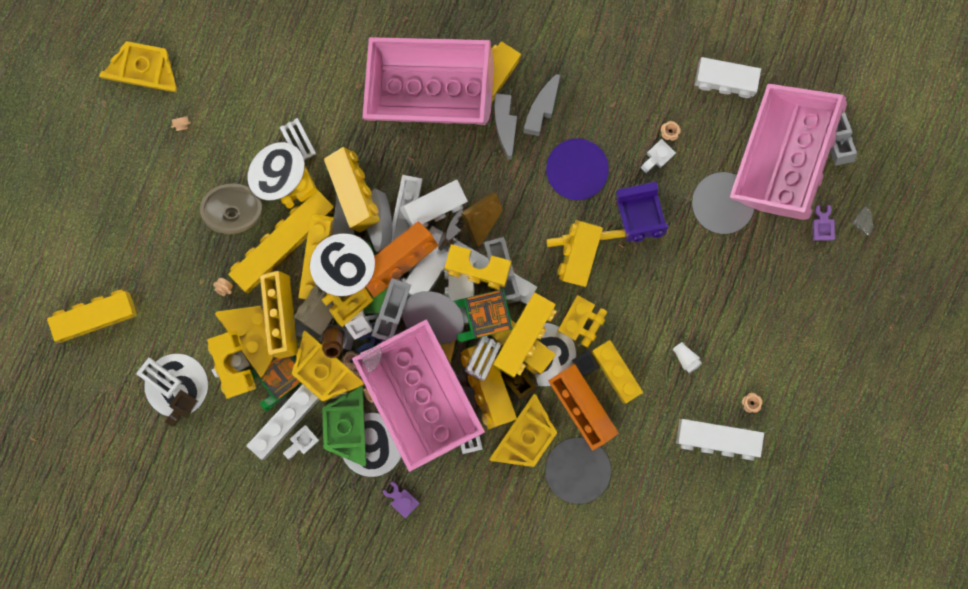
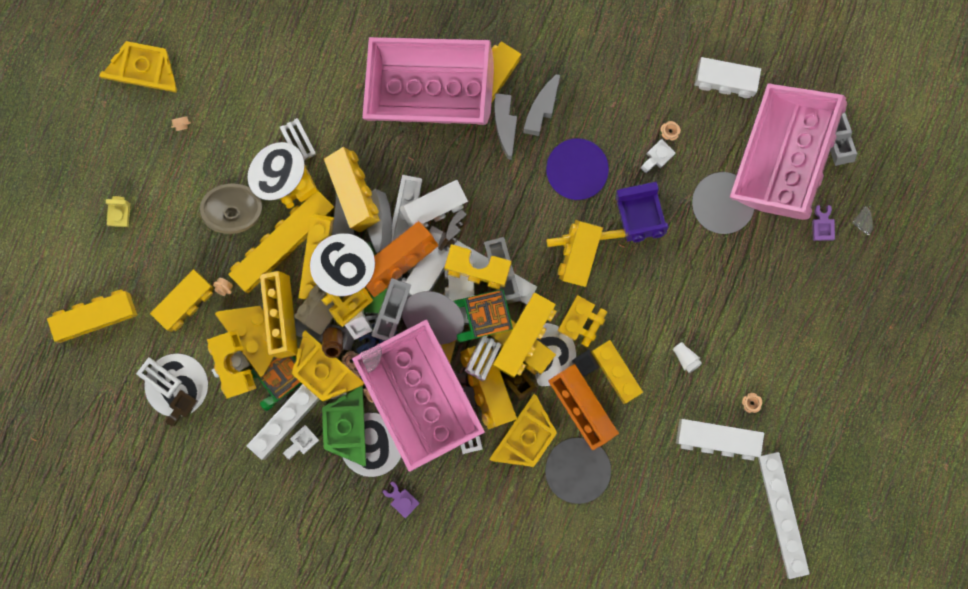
pearl gold wing [461,192,503,247] -> none
none -> light yellow bracket [106,196,131,227]
none -> yellow brick [150,269,214,332]
none -> white plate [758,452,809,579]

